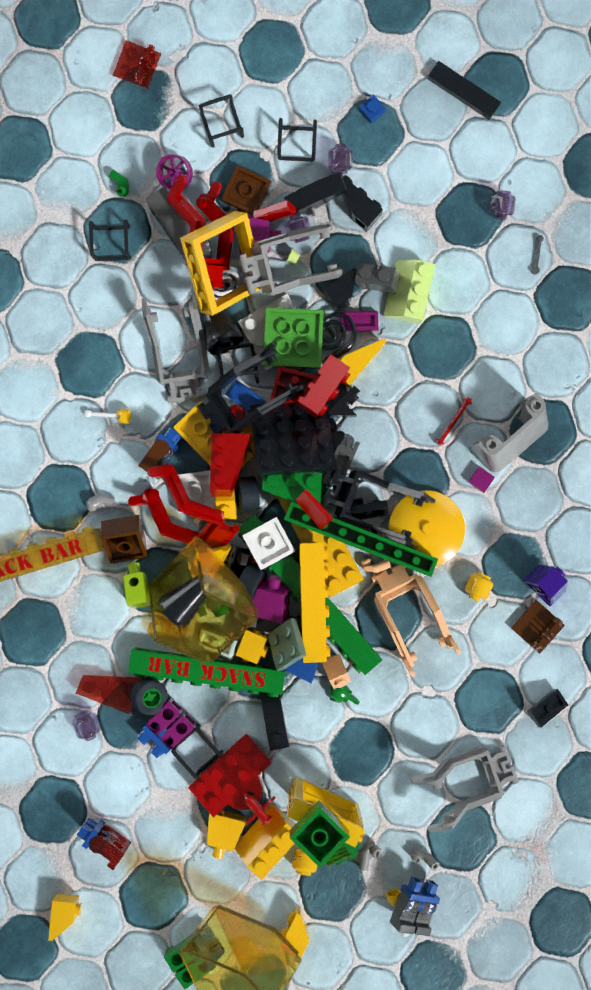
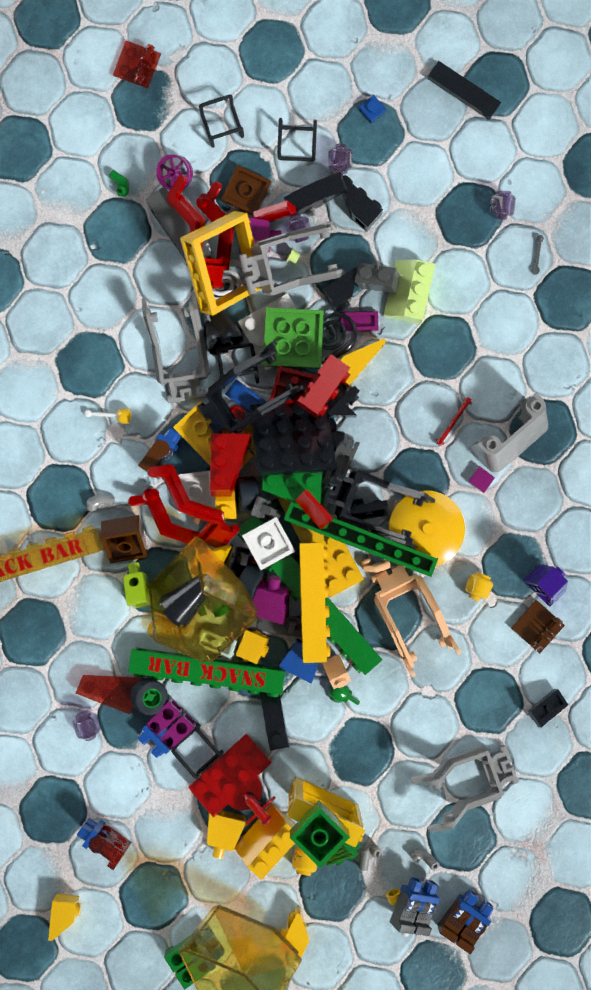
black piece [89,219,132,261] -> none
sand green plate [267,618,306,671] -> none
none -> dark grey hinge [251,496,282,521]
none -> hips [437,889,494,955]

